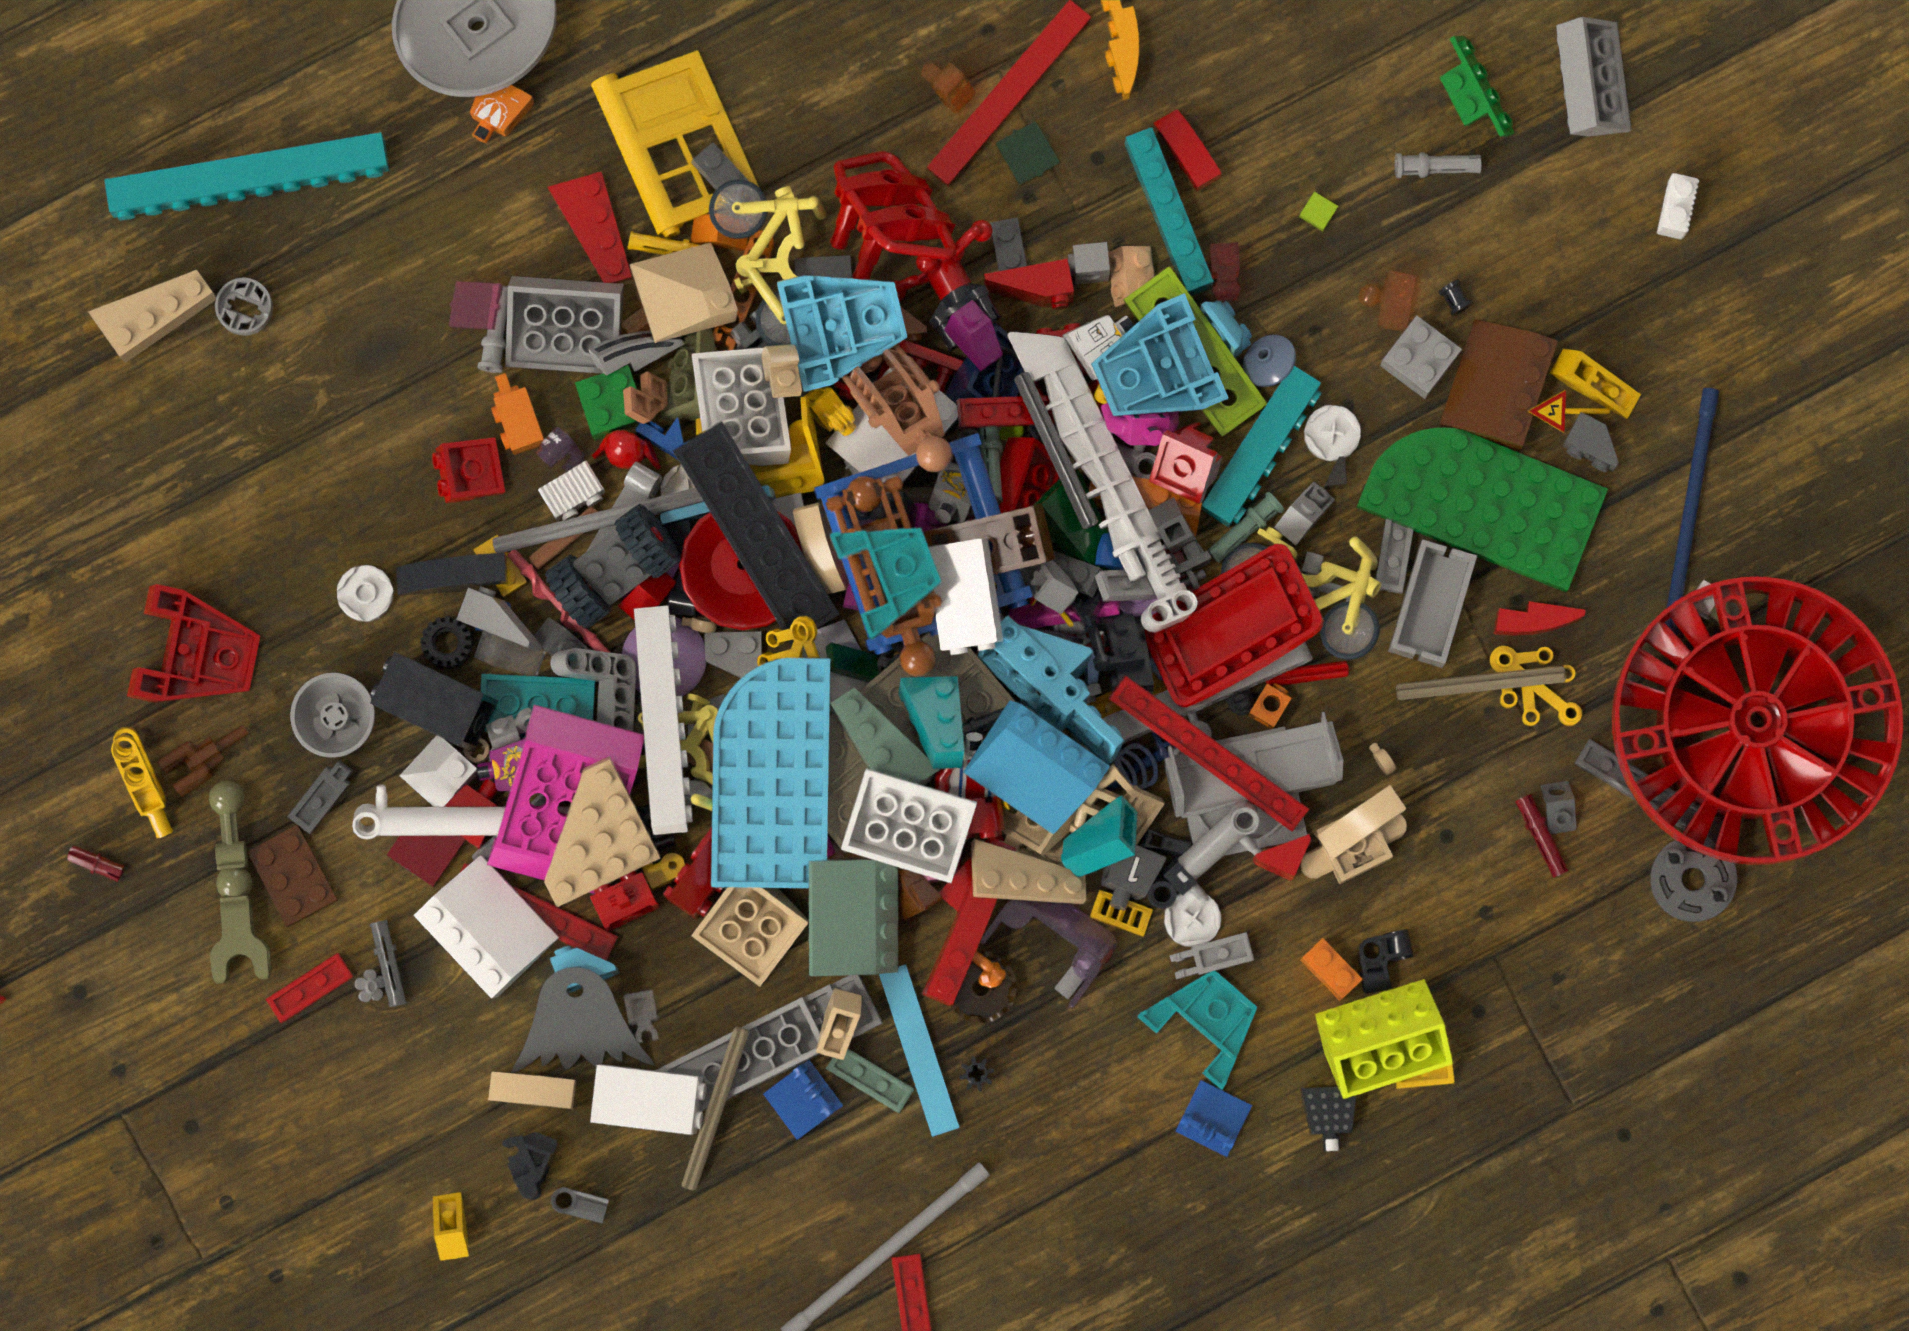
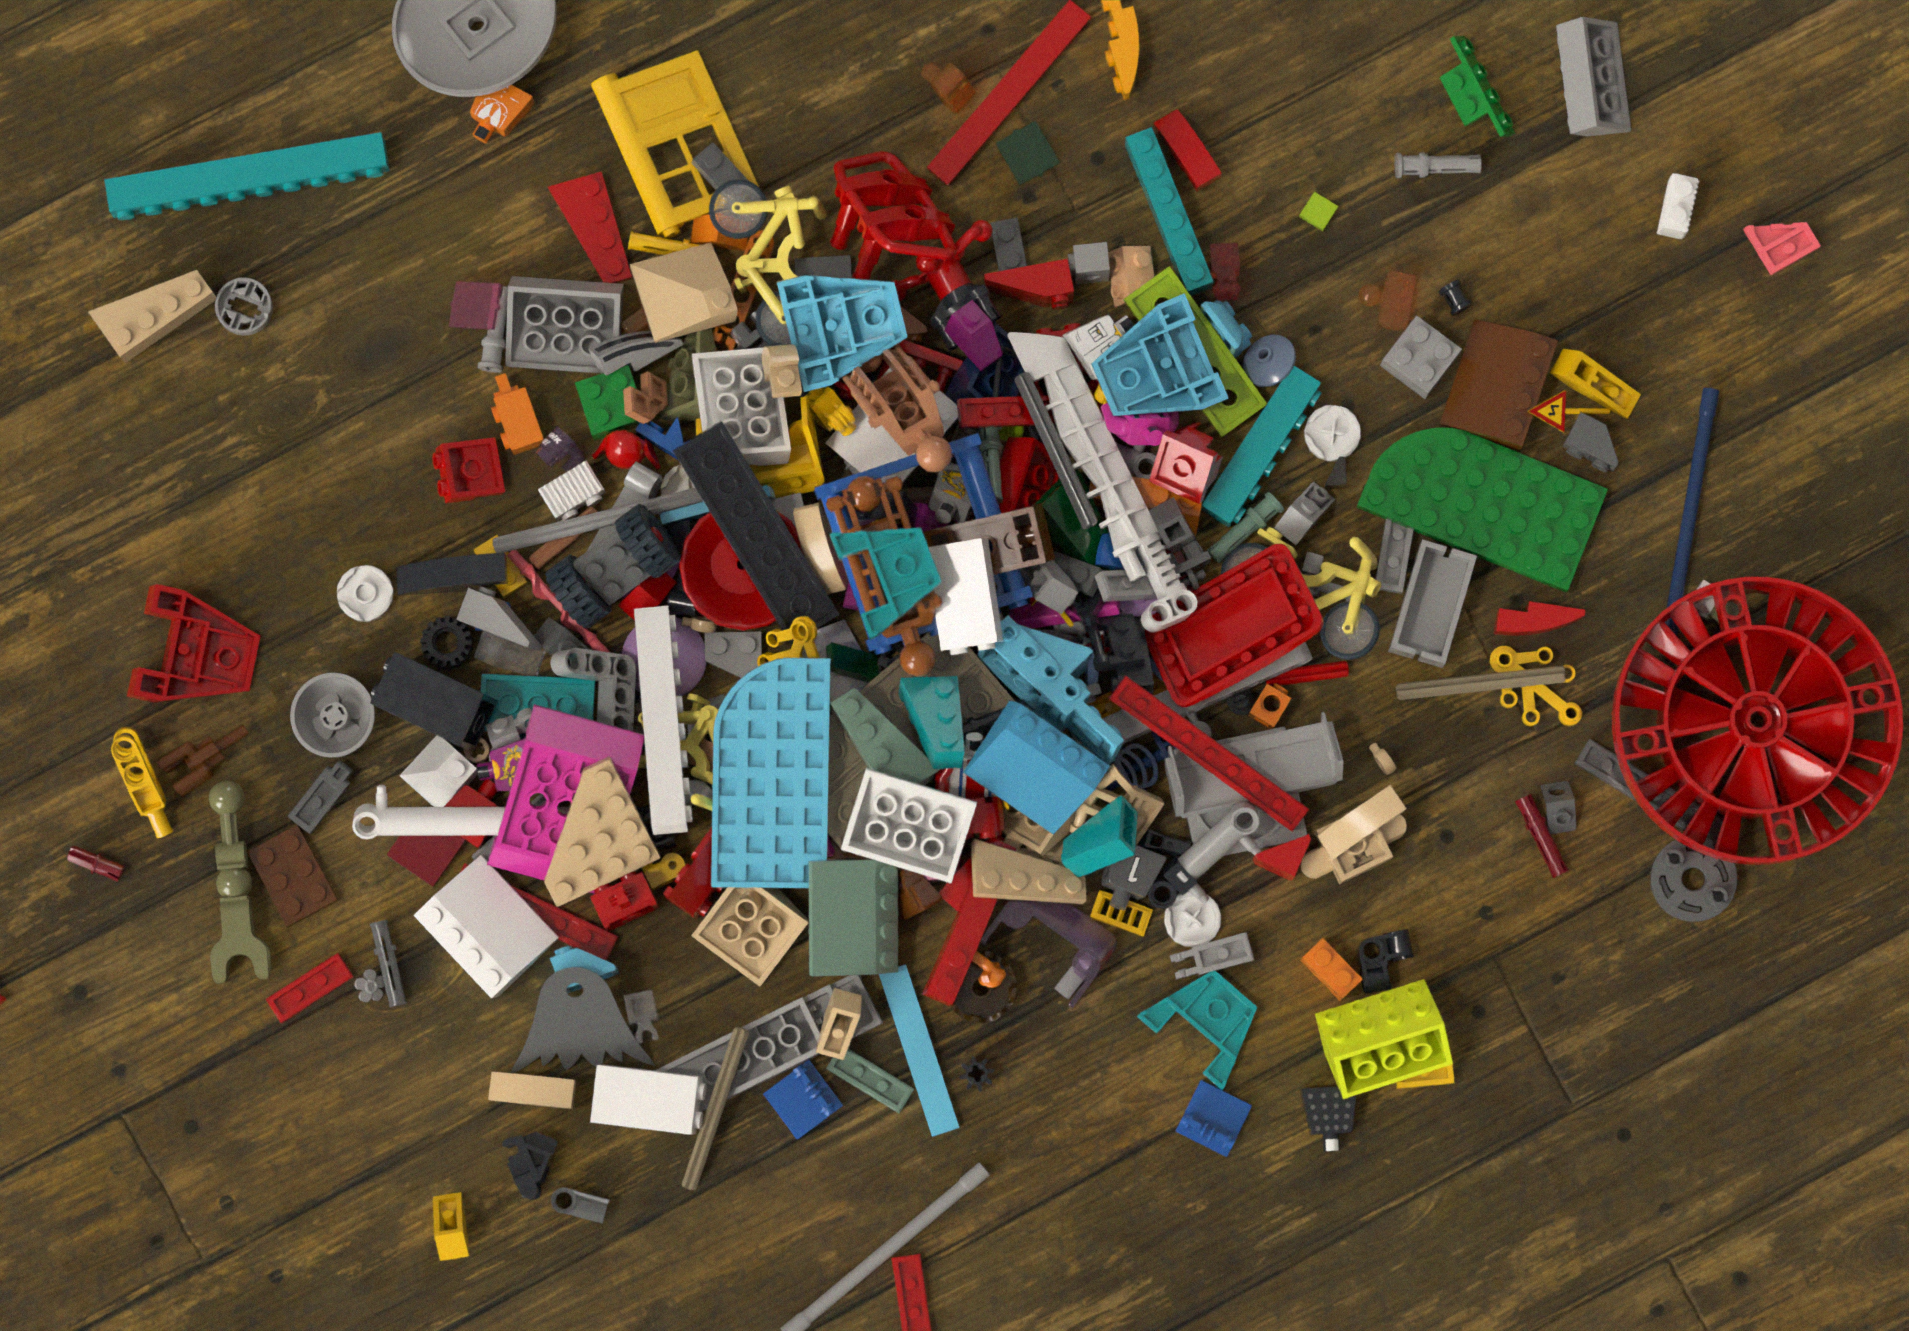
none -> coral wing [1744,222,1821,276]

